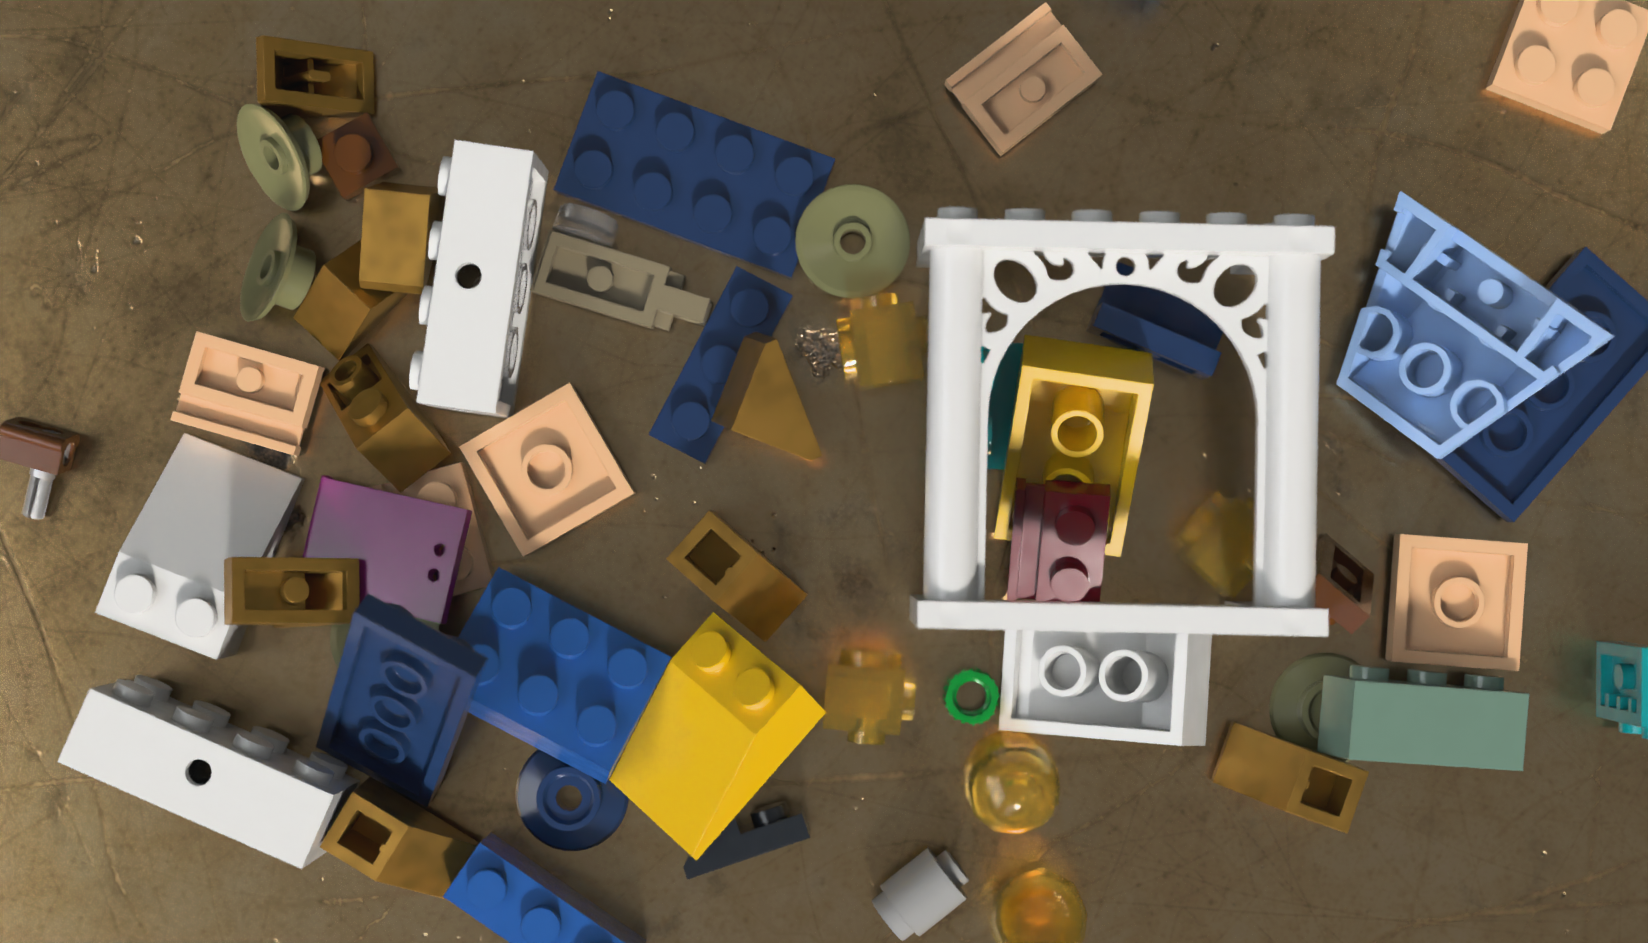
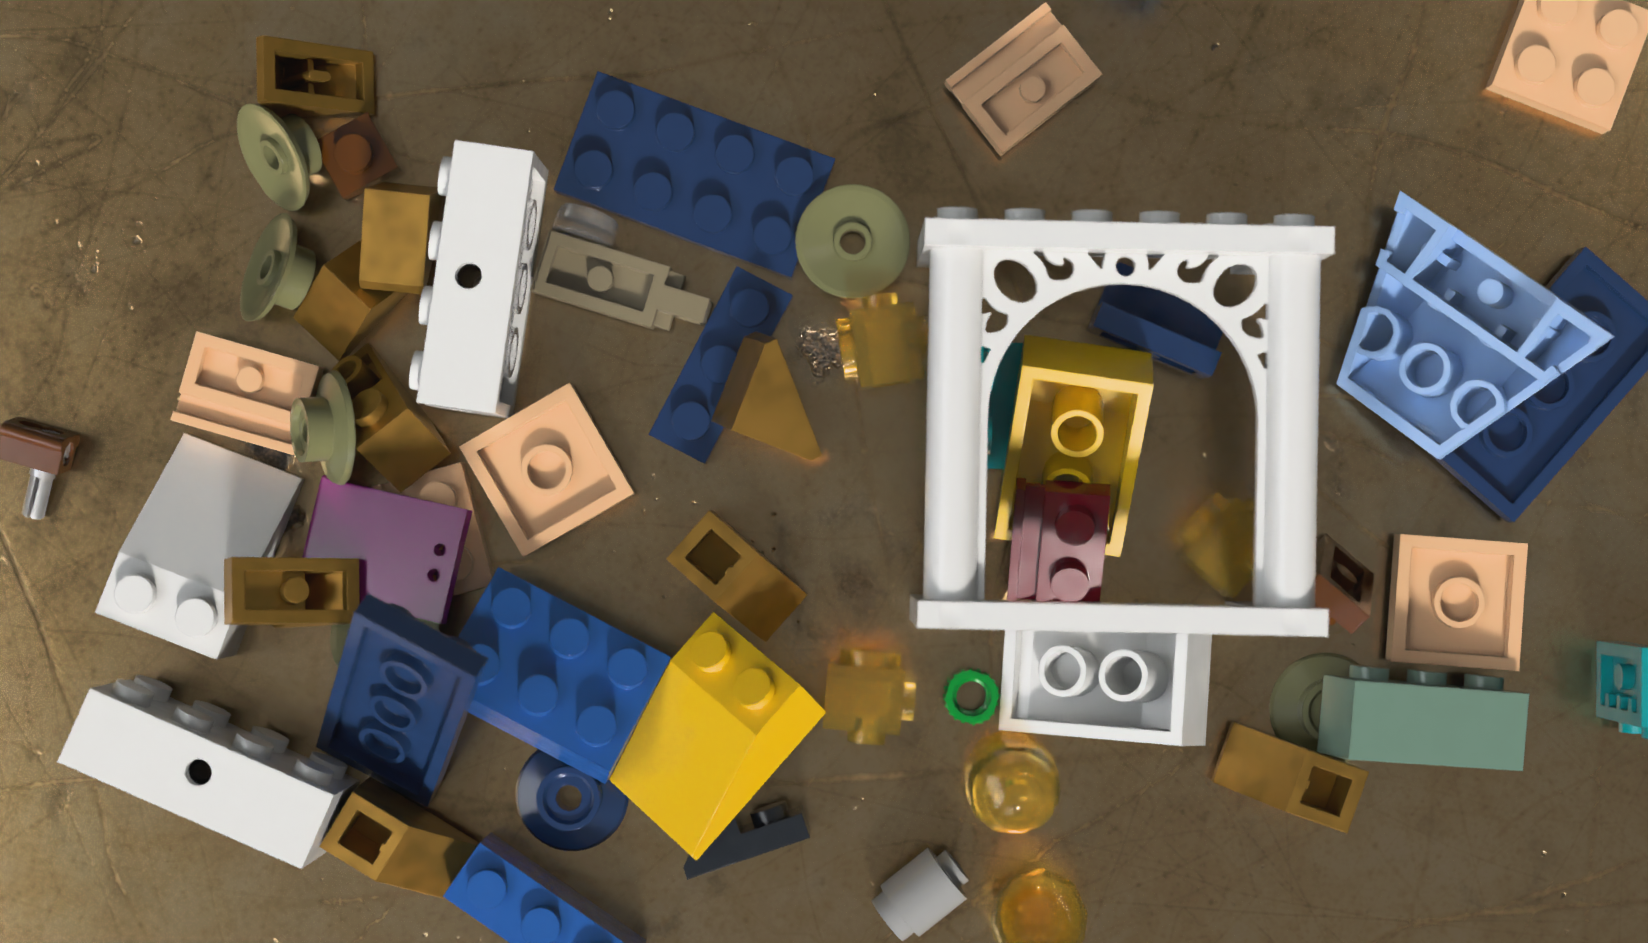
none -> olive piece [290,370,356,486]

